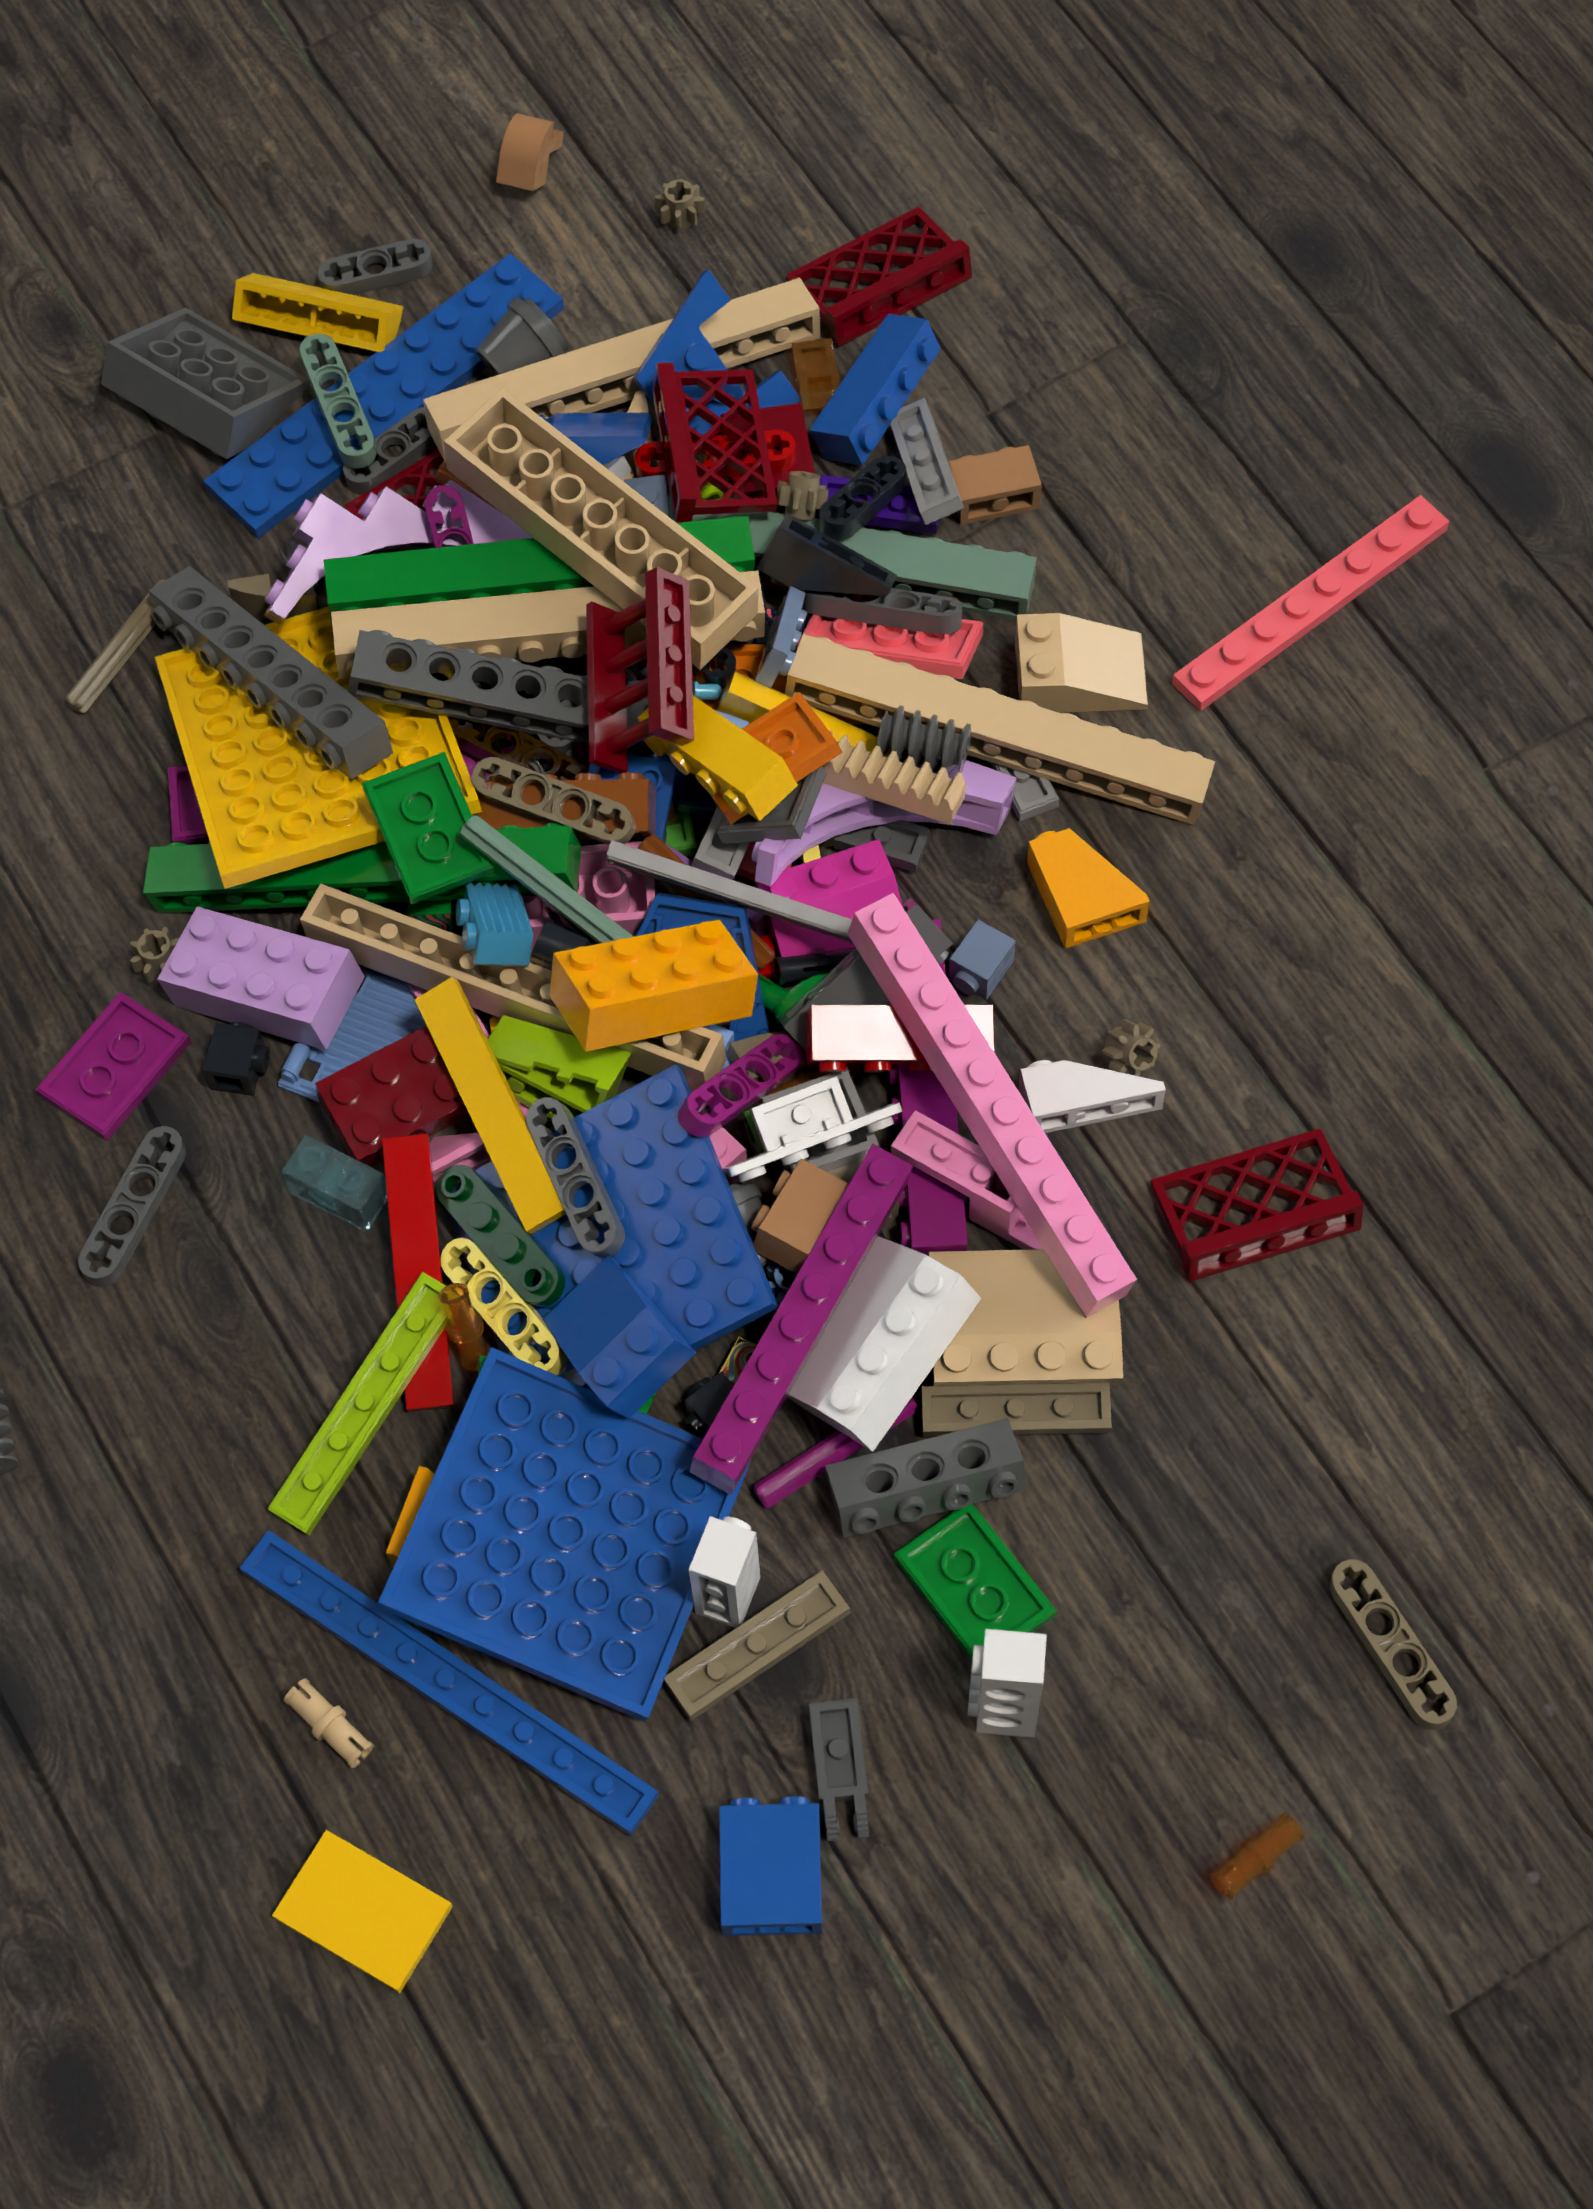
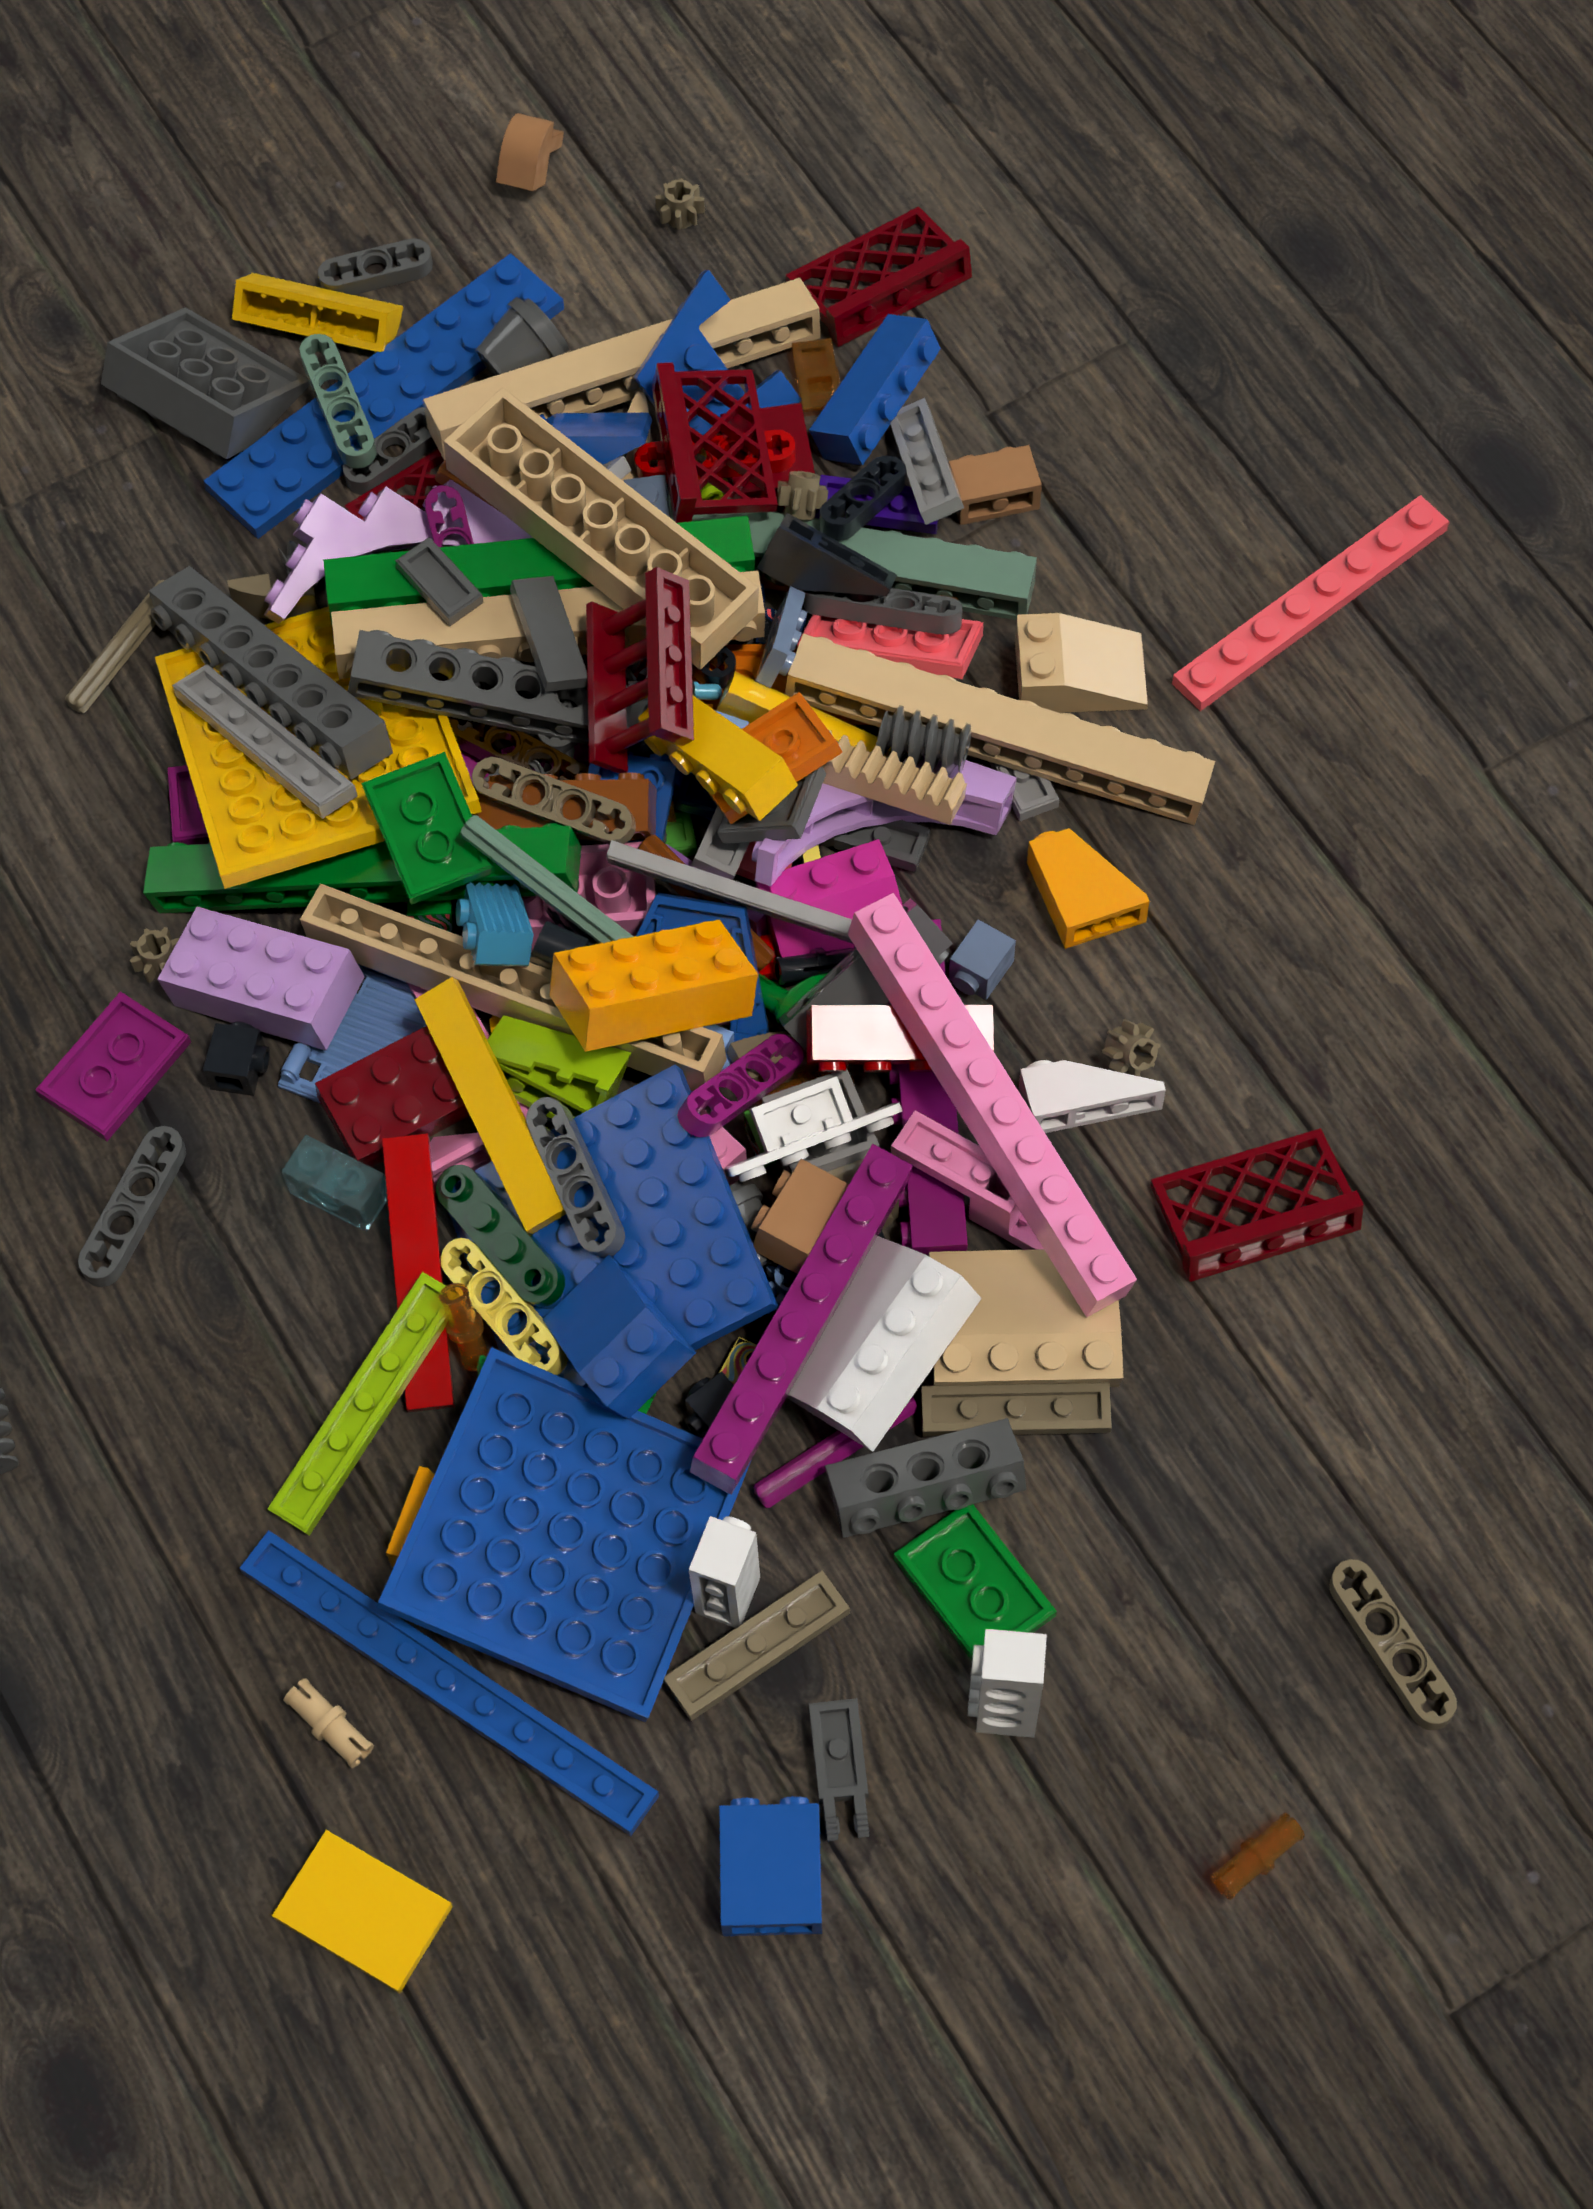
none -> light grey tile [172,664,358,819]
none -> dark grey tile [395,537,483,627]
none -> dark grey tile [510,576,588,692]

